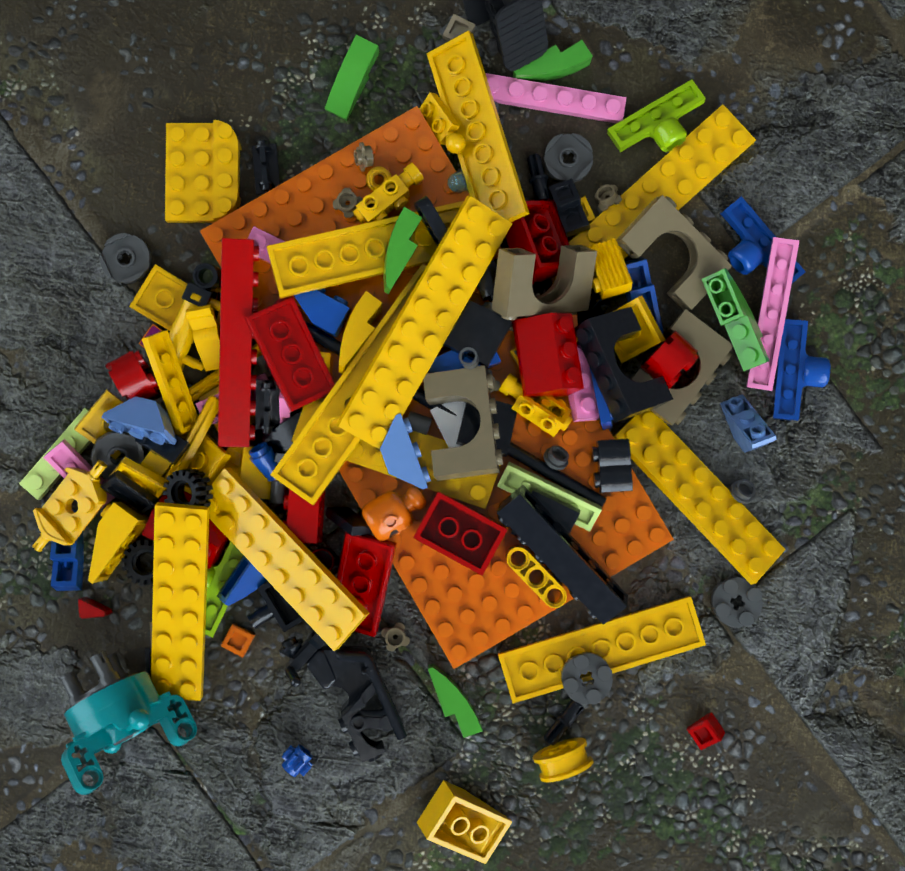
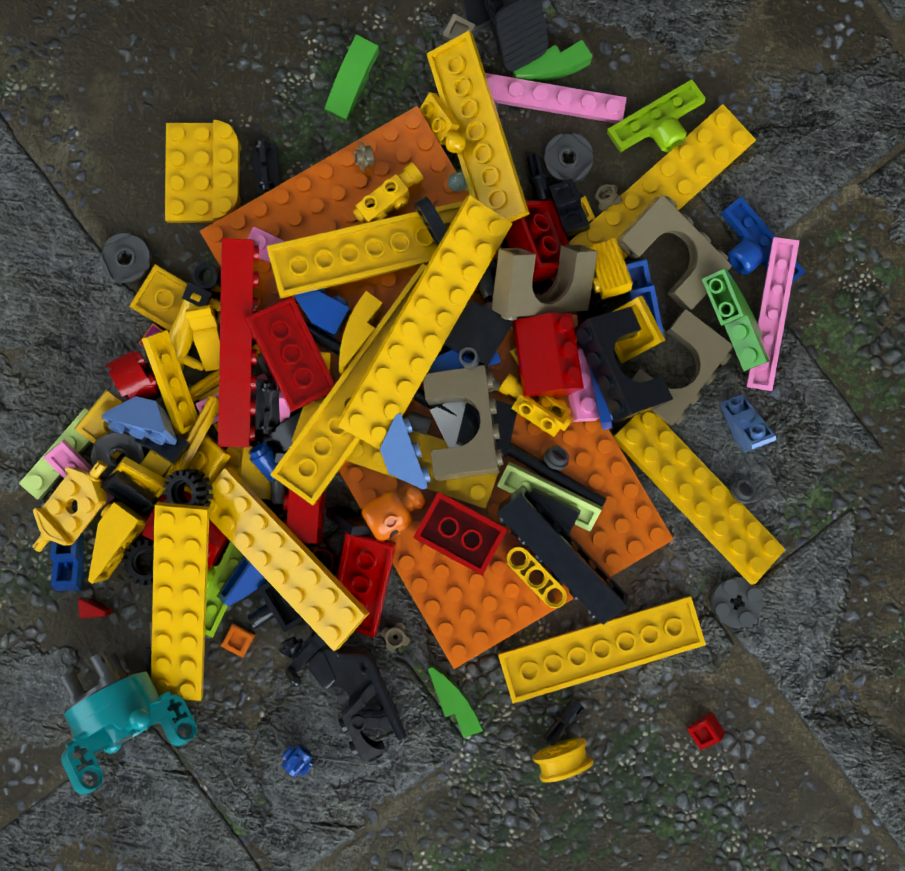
dark tan plate [333,188,362,218] -> none
yellow plate [366,166,392,191] -> none
bright green slope [383,206,422,294] -> none
yellow slope [417,780,512,864] -> none
dark grey plate [561,652,613,705] -> none
black brick [592,439,633,493] -> none
red brick [640,330,699,389] -> none
blue plate [773,319,831,421] -> none

